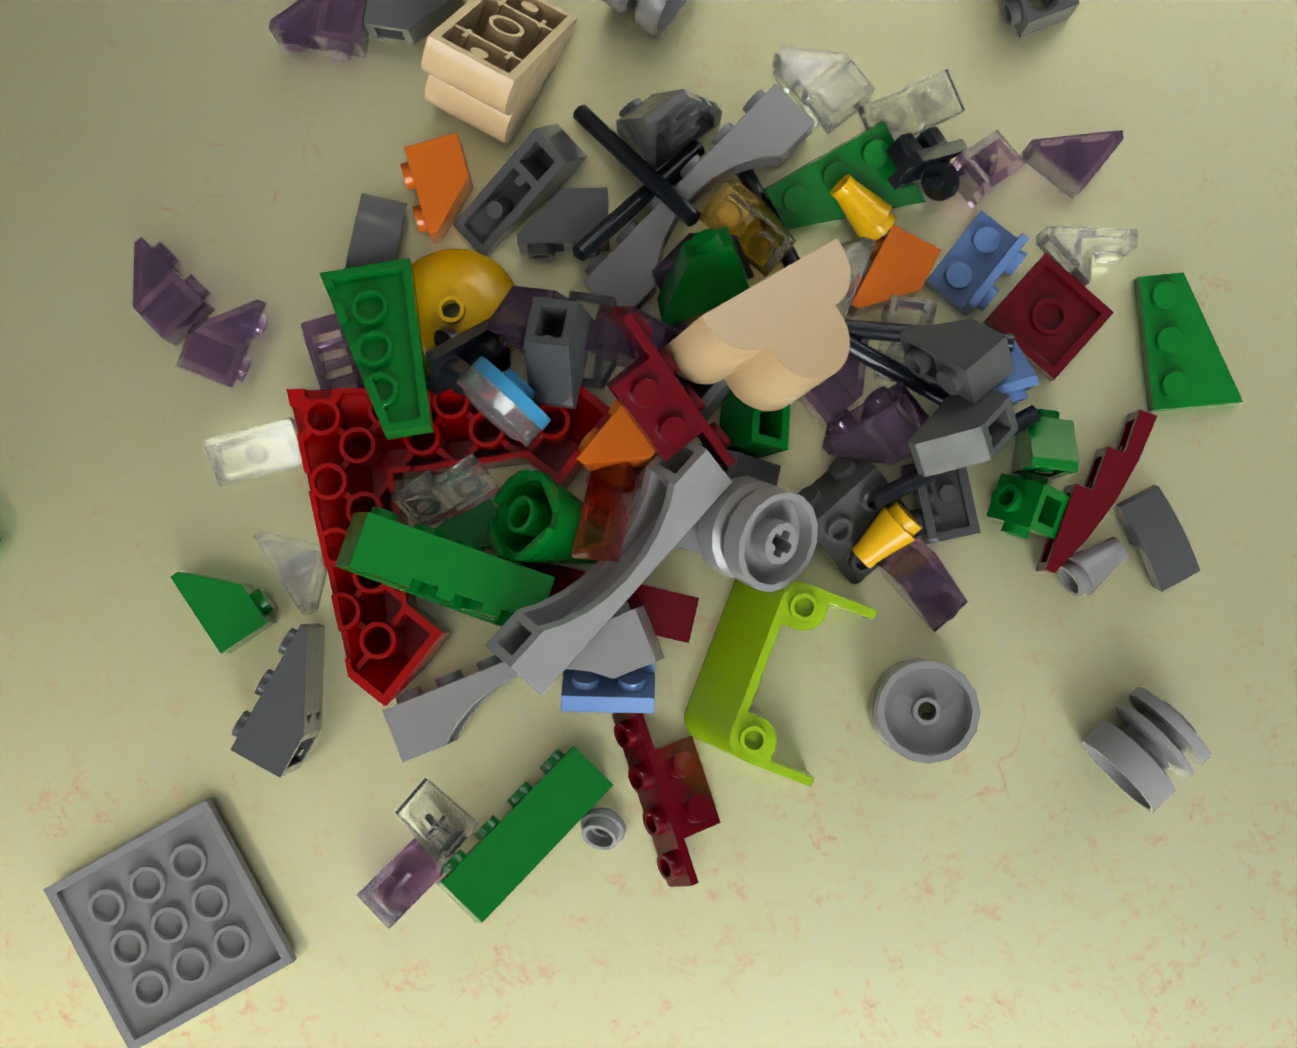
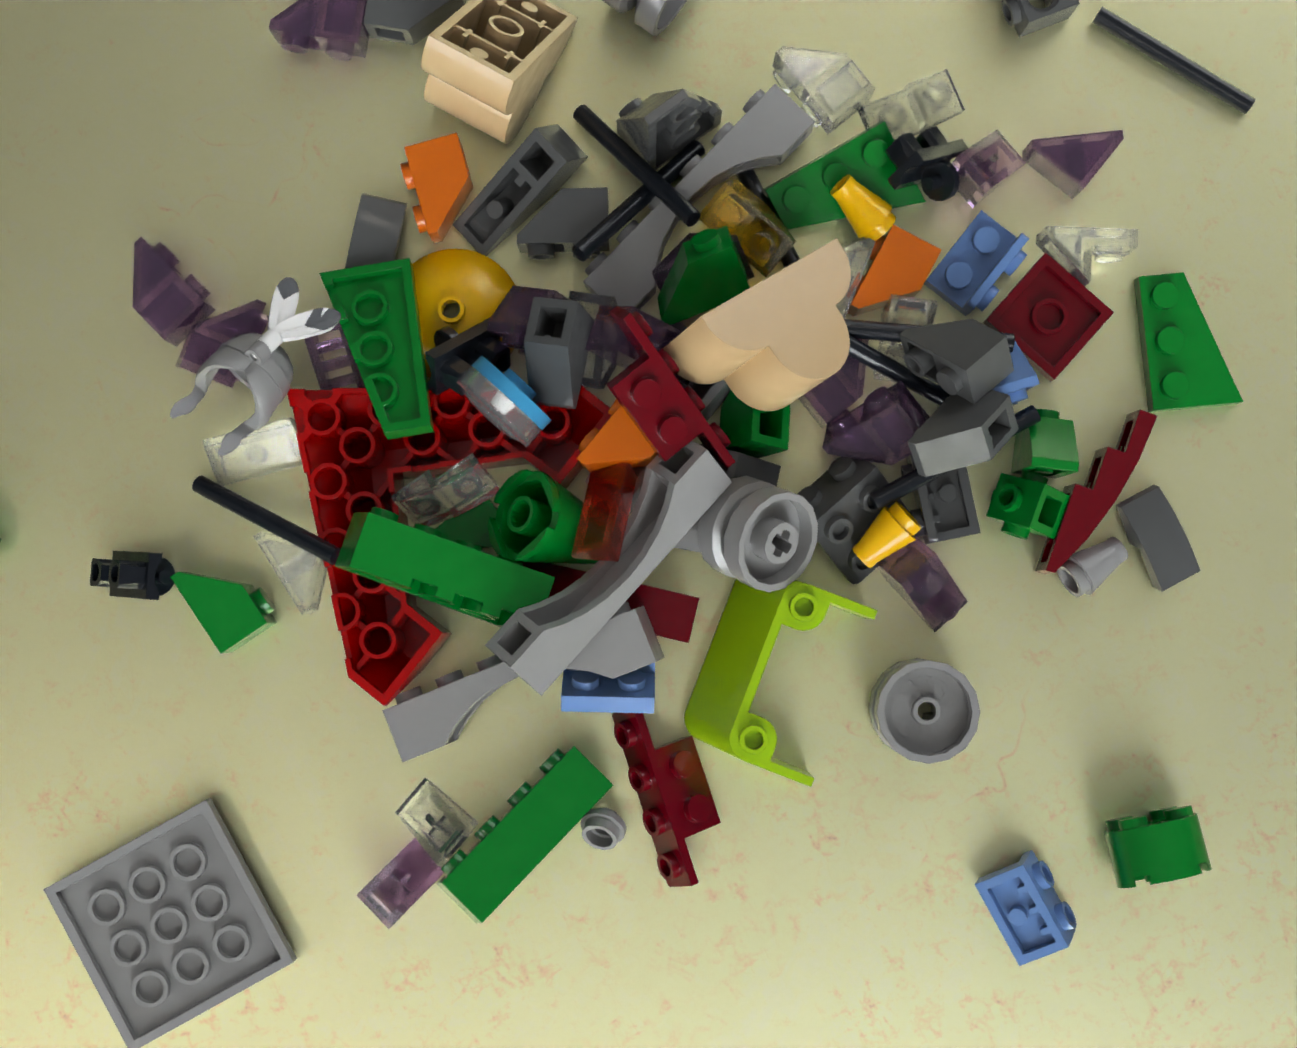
dark grey slope [230,623,325,777] -> none
light grey wheel [1081,687,1211,813] -> none
none -> black hips [90,551,175,600]
none -> light grey hair [170,277,341,456]
none -> black bar [192,475,341,565]
none -> medium blue bracket [975,850,1077,966]
none -> black bar [1092,6,1256,114]
none -> green brick [1104,805,1212,888]

